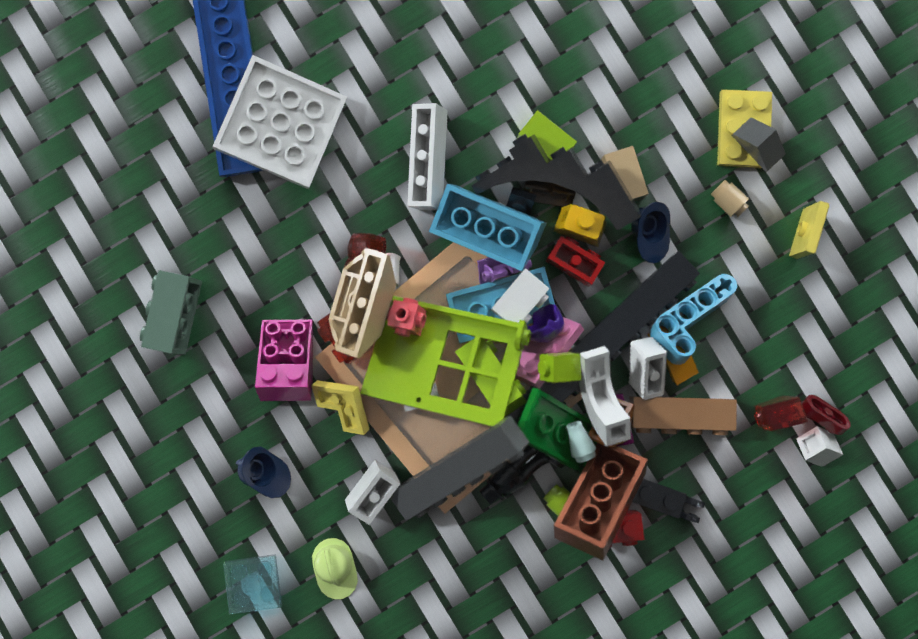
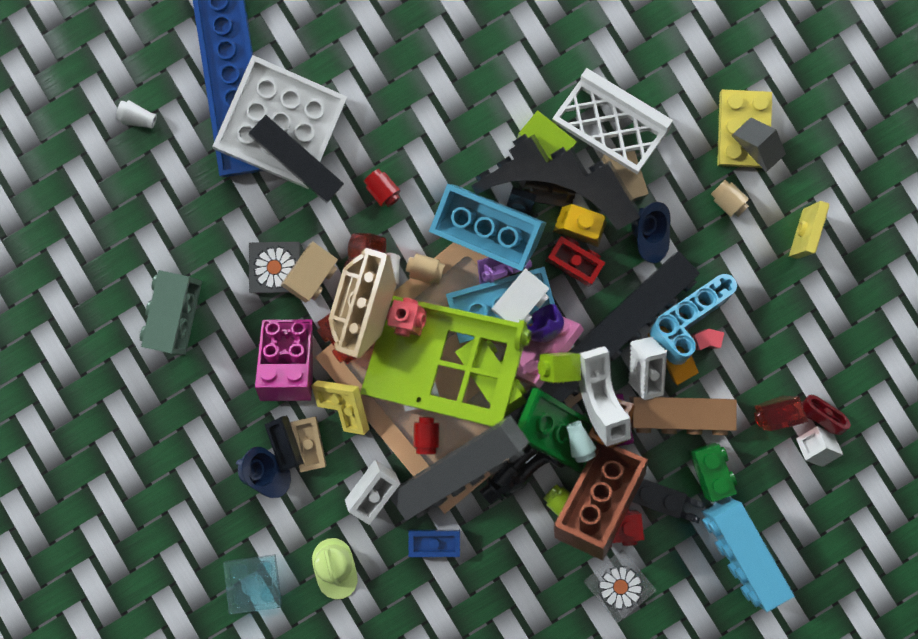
white brick [407,103,448,210] -> none
none -> white cone [116,100,157,129]
none -> black tile [249,115,344,204]
none -> tile [249,242,301,293]
none -> black tile [265,415,304,473]
none -> tan brick [281,242,338,303]
none -> tan plate [290,416,327,472]
none -> red brick [364,169,401,207]
none -> tan brick [406,253,445,285]
none -> blue plate [409,529,460,557]
none -> red brick [413,417,440,454]
none -> white fence [552,68,673,174]
none -> tile [584,549,657,623]
none -> green brick [688,442,737,502]
none -> coral piece [690,329,725,350]
none -> medium azure brick [701,497,795,612]

